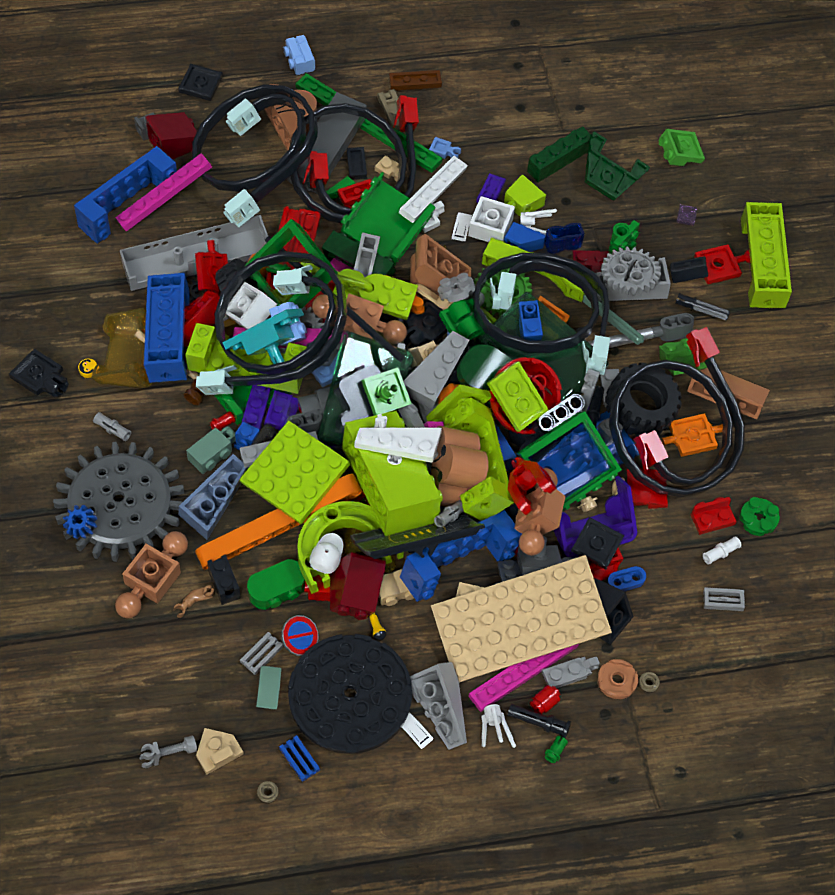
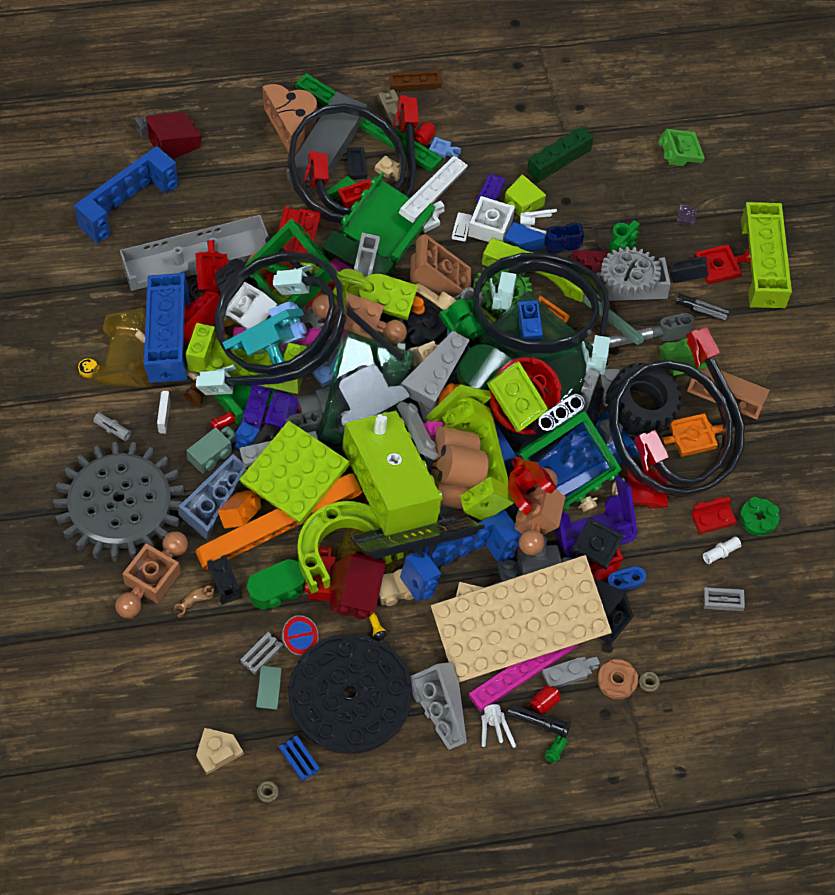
black plate [9,349,69,397] -> none
blue gear [63,505,98,539] -> none
dark pink plate [115,153,212,231] -> none
light grey bar [140,735,197,768] -> none
black plate [178,64,223,101] -> none
black piece [192,84,318,228] -> none
light blue brick [283,35,315,75] -> none
white cap [309,533,343,574] -> none
white wing [355,428,442,463] -> none
plate [361,368,411,416] -> none
white sticker [402,713,433,749] -> none
light grey pin [434,500,464,528] -> none
light grey plate [438,273,475,302] -> none
dark green wing [584,131,650,201] -> none
none -> white tile [157,391,170,434]
none -> orange brick [218,490,262,528]
none -> red brick [413,122,436,147]

